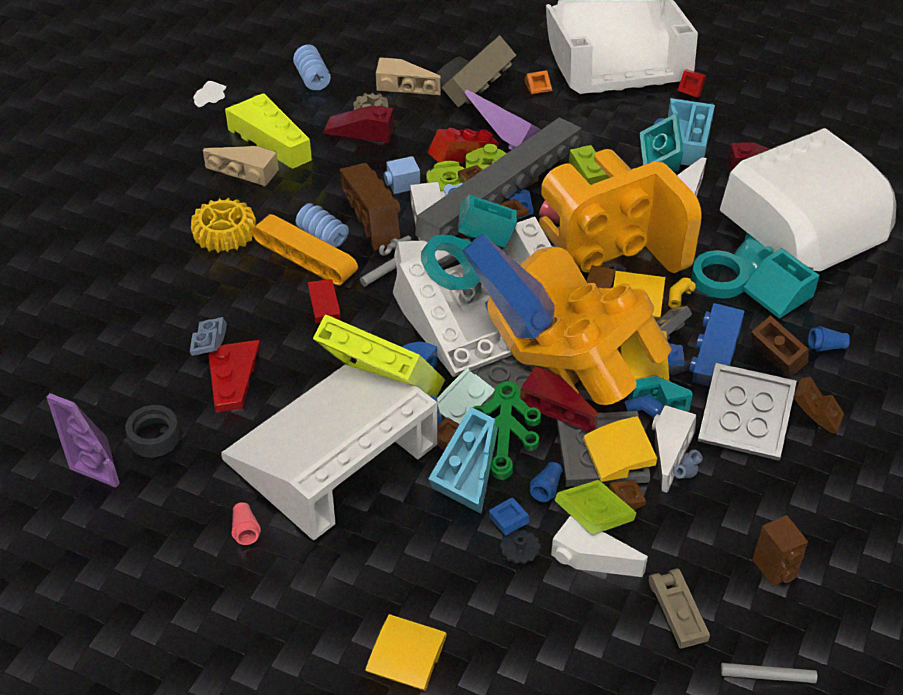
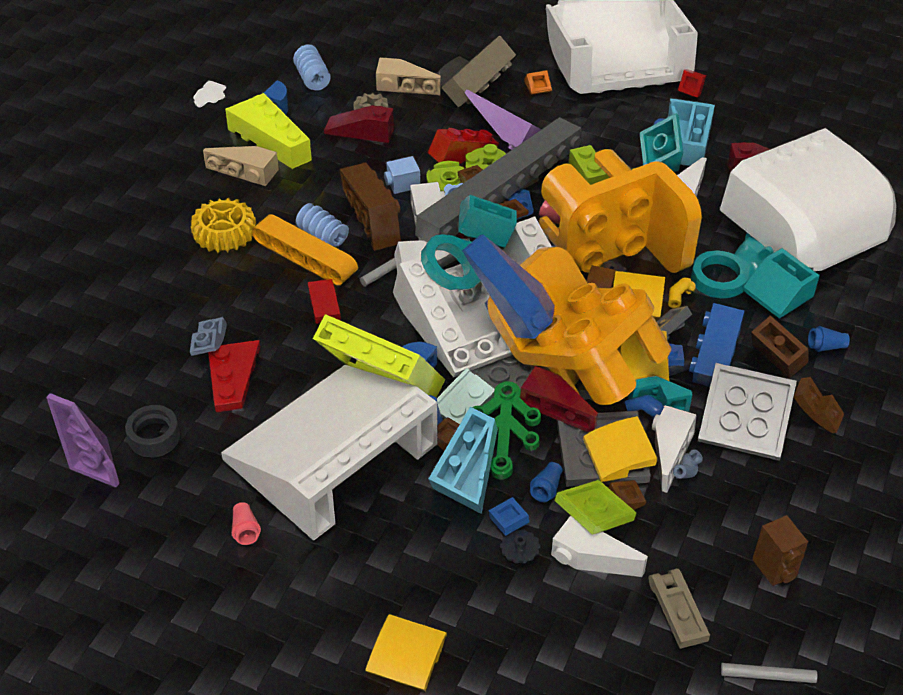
light grey hand [379,236,411,256] -> none
none -> blue brick [264,80,288,115]

